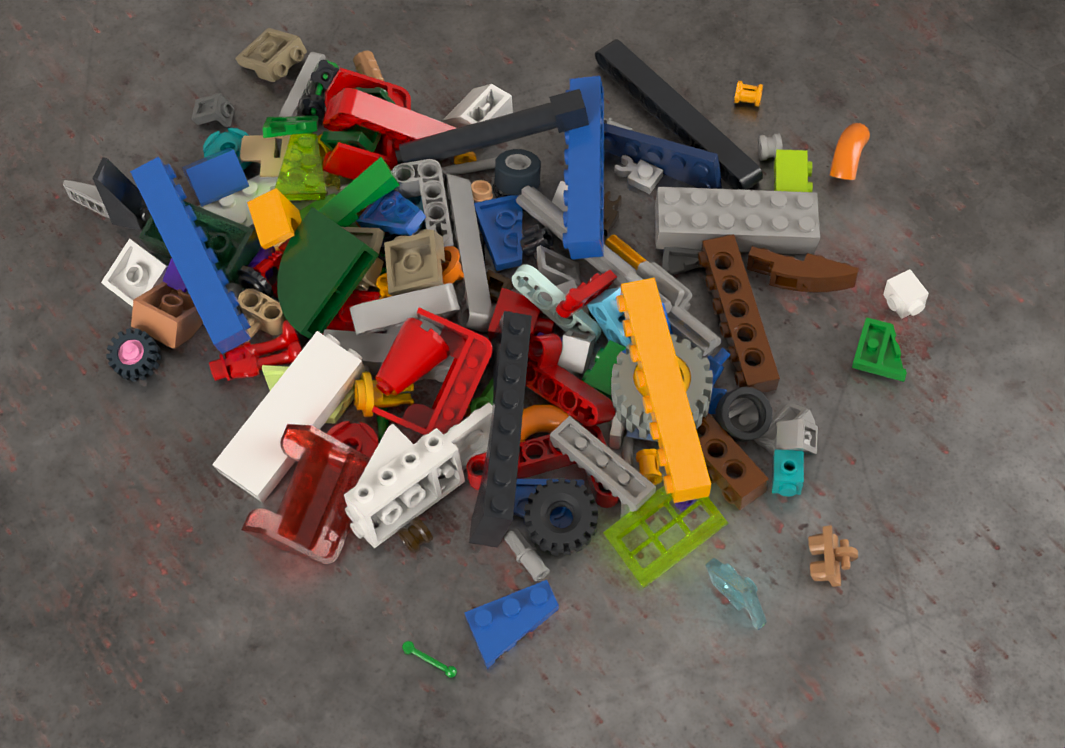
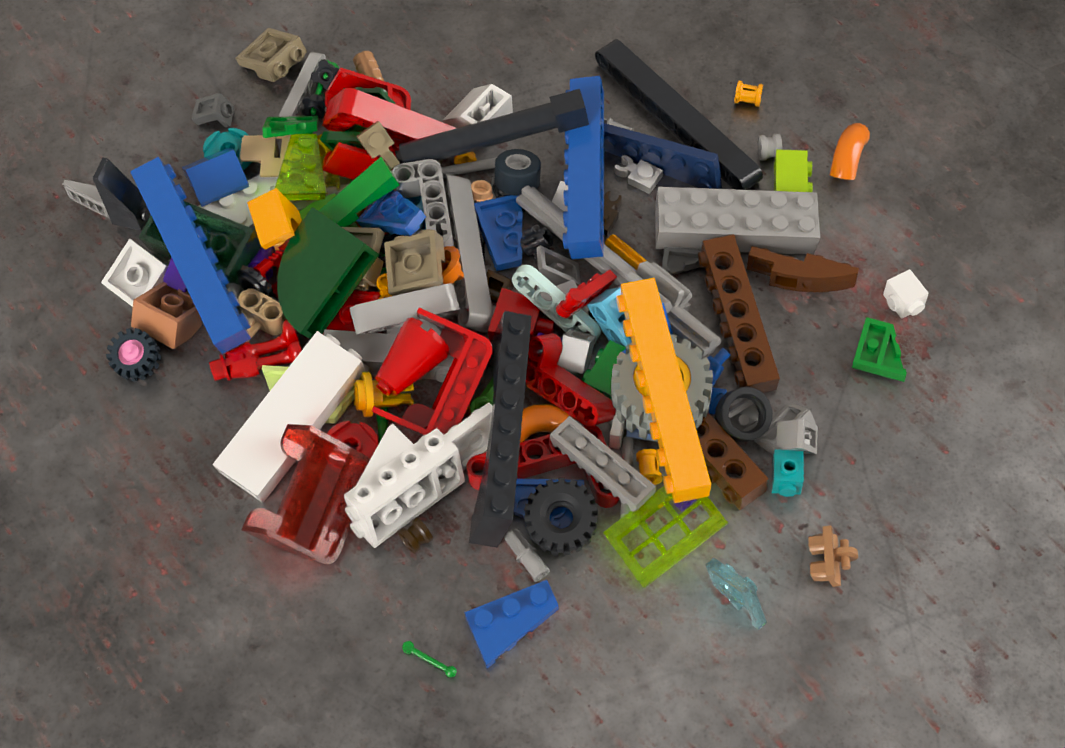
none -> dark tan plate [356,121,400,169]

